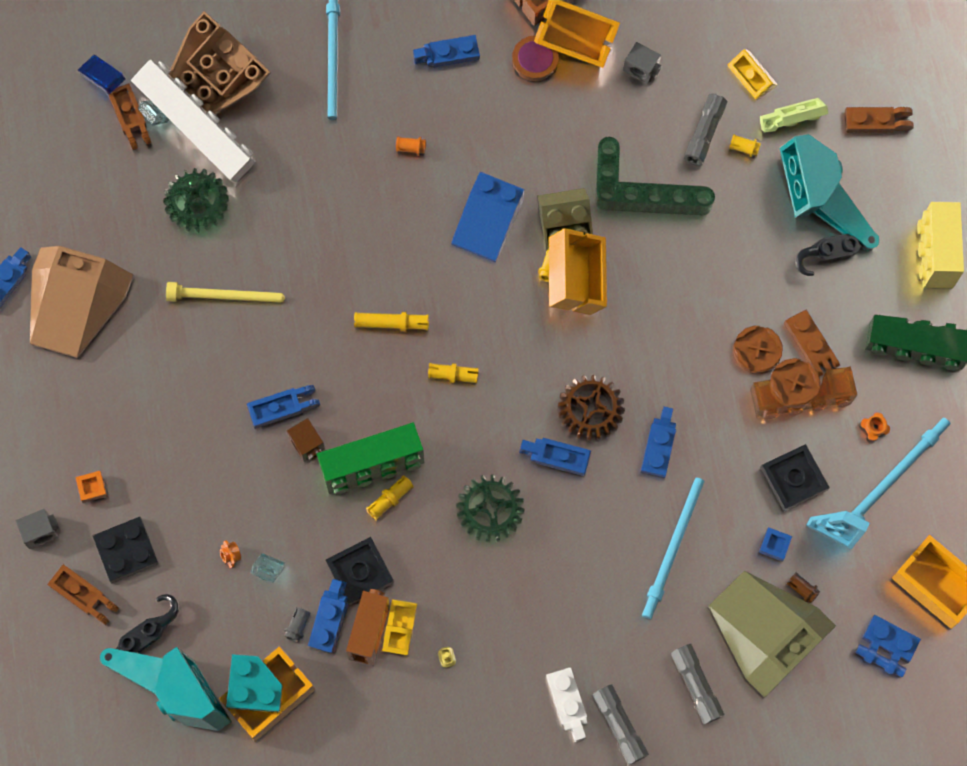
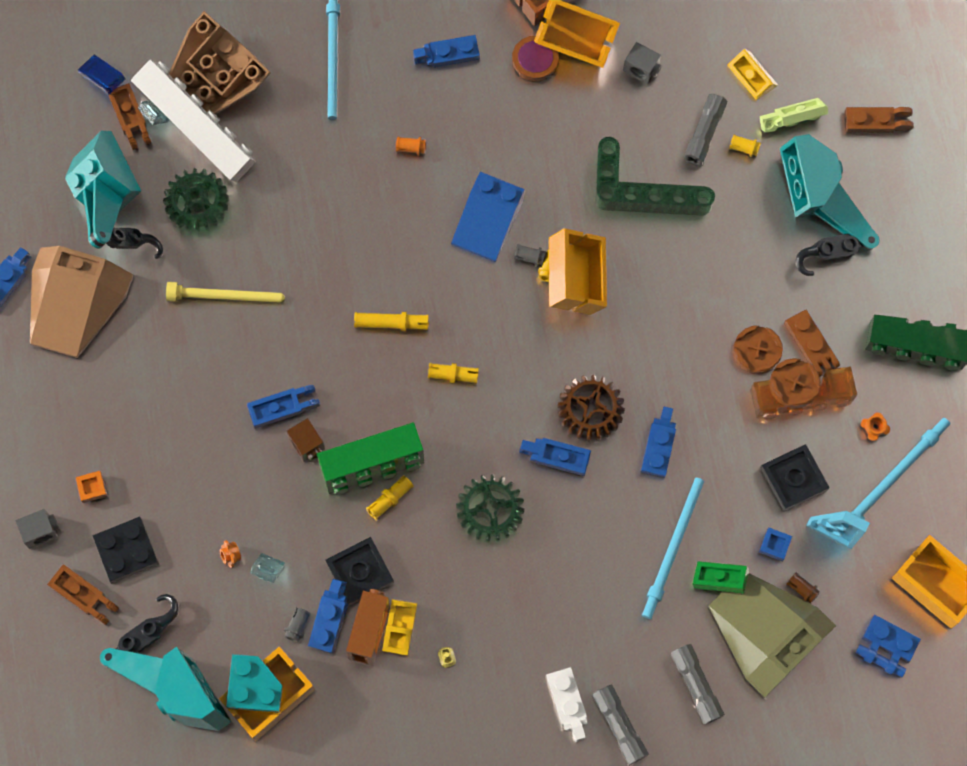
olive slope [537,188,593,251] -> none
light yellow brick [917,202,964,289] -> none
none -> teal slope [65,131,164,259]
none -> dark grey pin [514,244,546,267]
none -> green plate [692,561,749,593]

